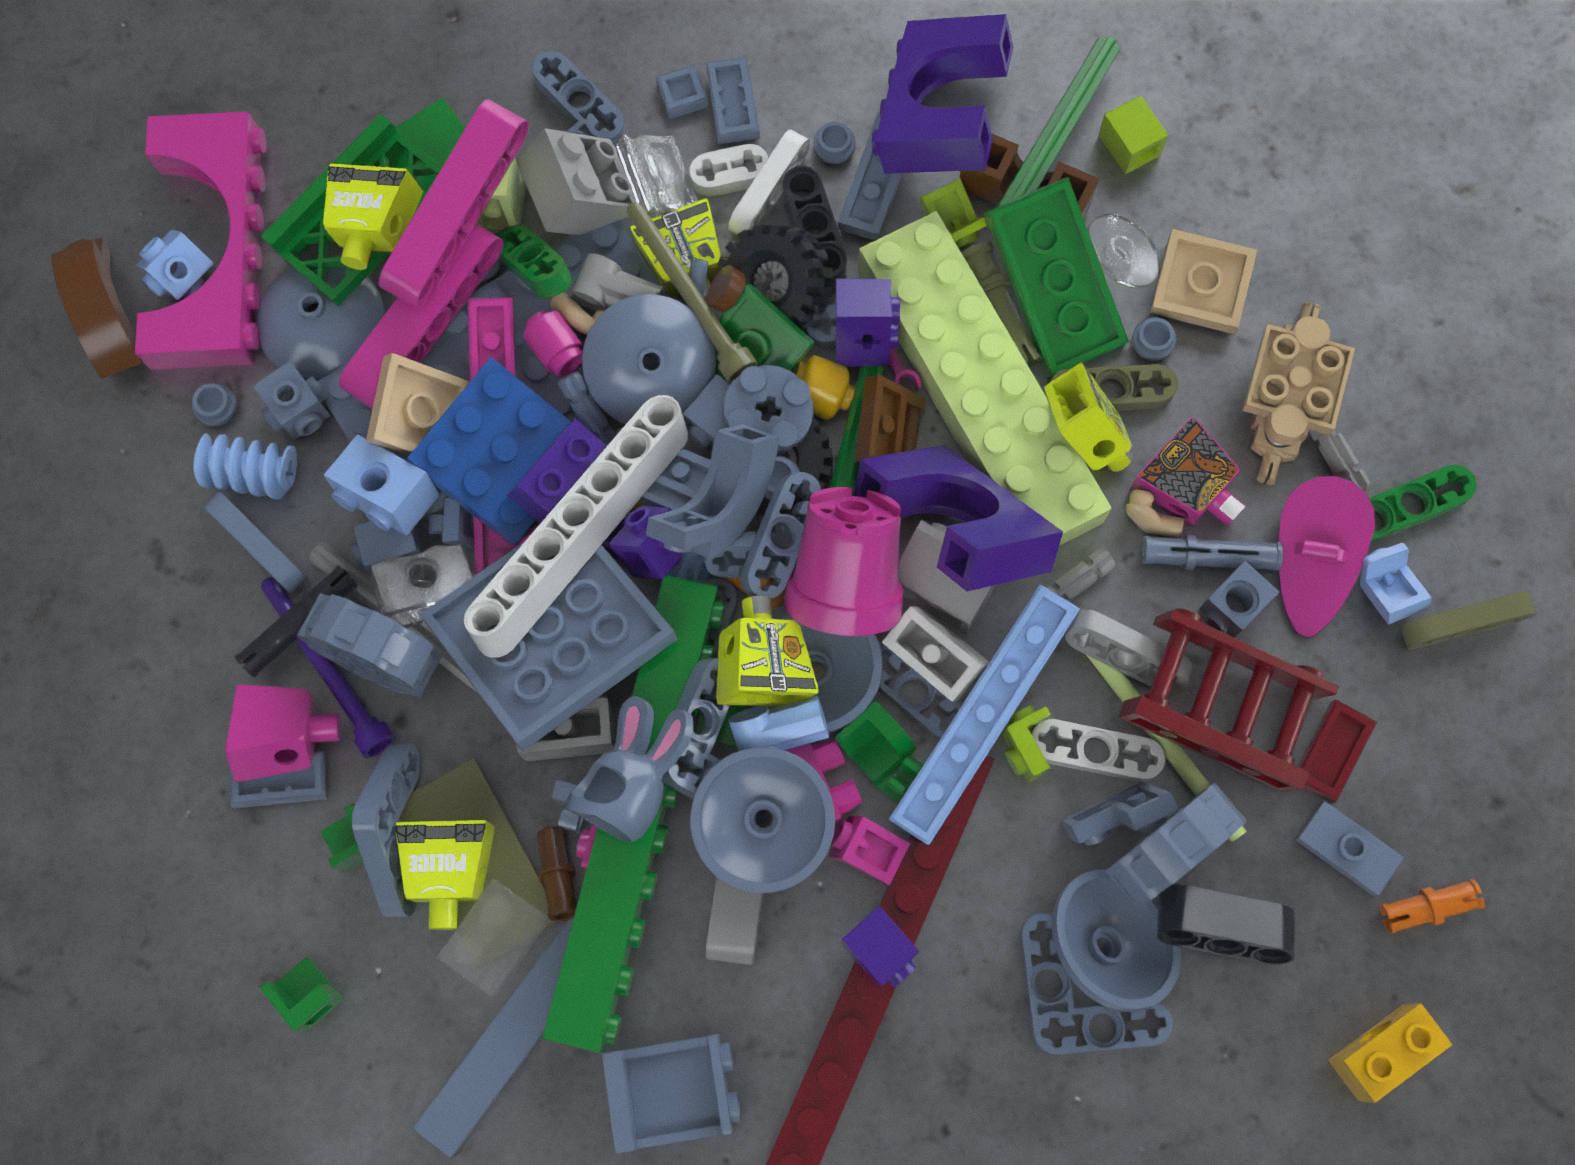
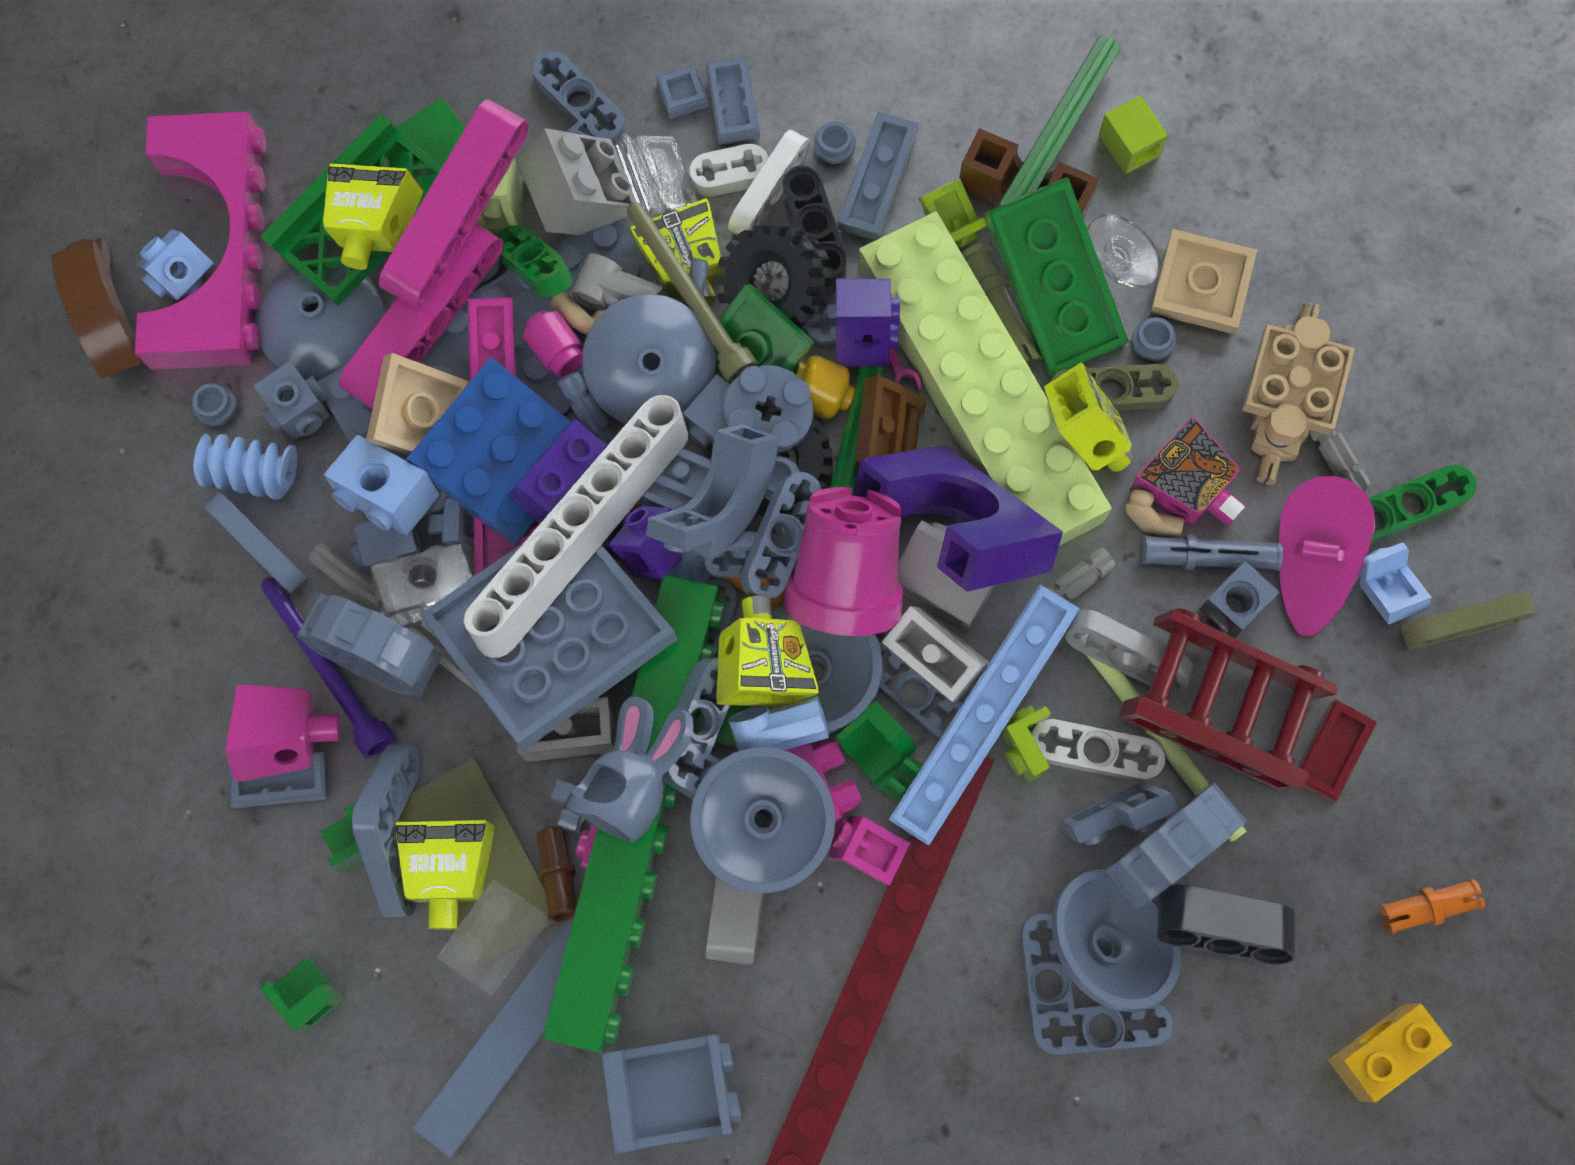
black pin [235,564,359,678] -> none
reddish brown tile [706,265,746,312] -> none
dark purple brick [841,906,920,988] -> none
dark purple arch [871,14,1014,174] -> none
sand blue plate [1295,801,1404,897] -> none

